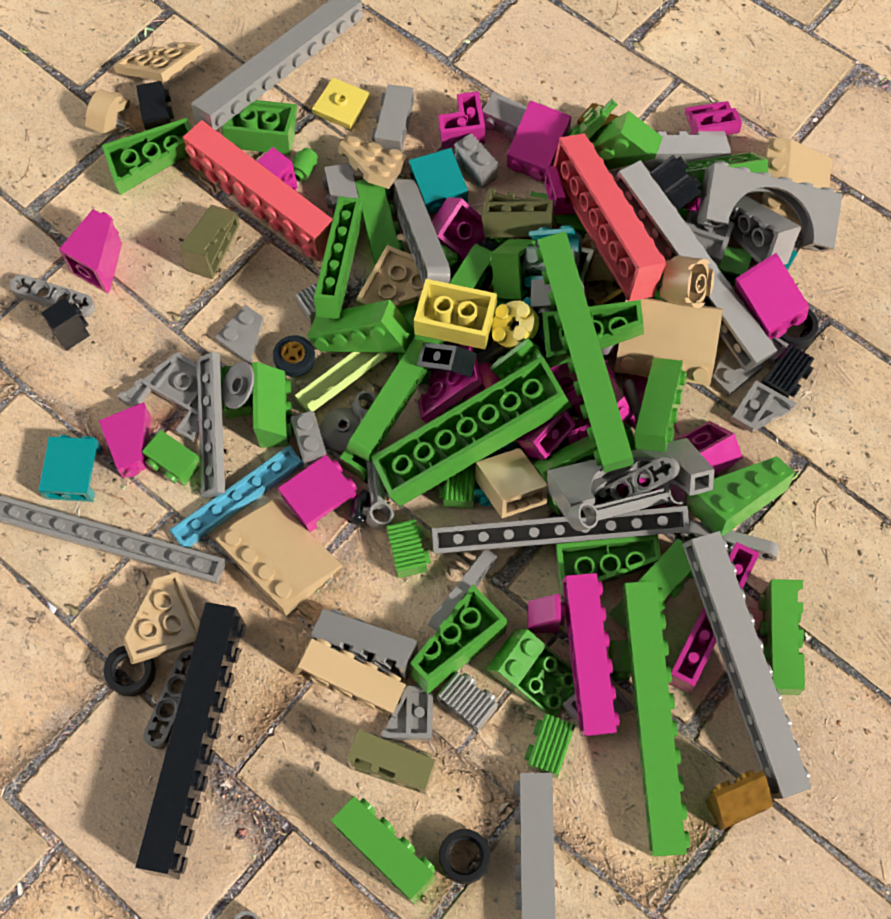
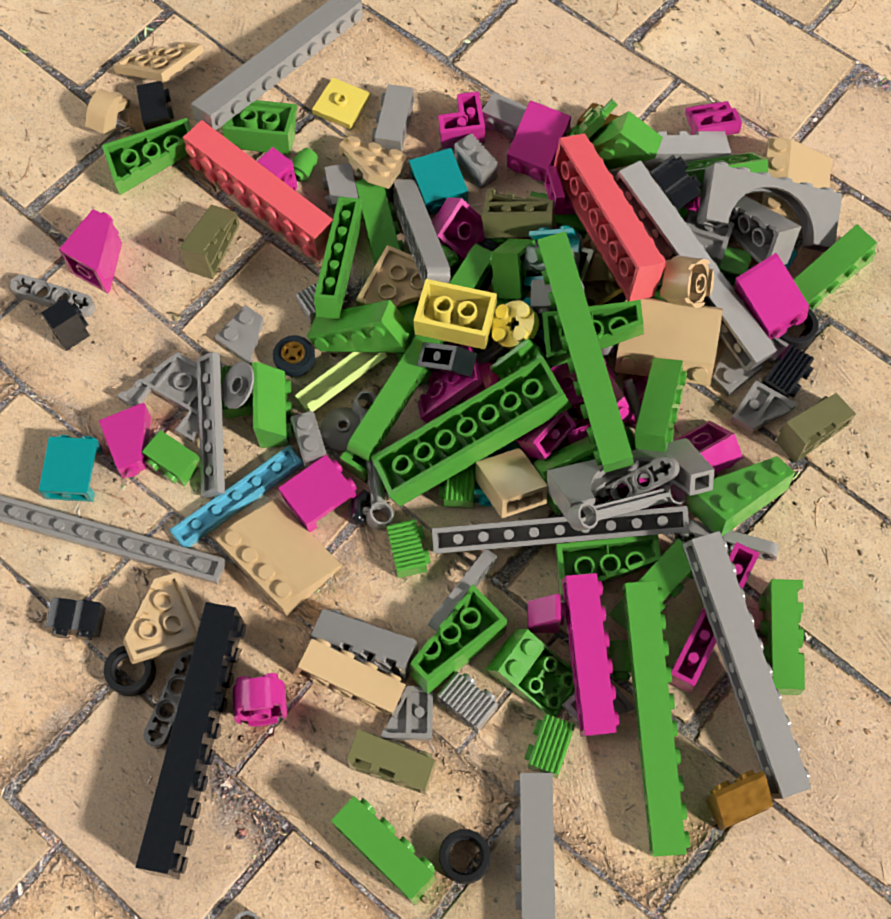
none -> black brick [45,598,106,641]
none -> dark pink brick [232,673,287,727]
none -> olive wedge [776,393,856,463]
none -> bright green wedge [793,224,877,309]

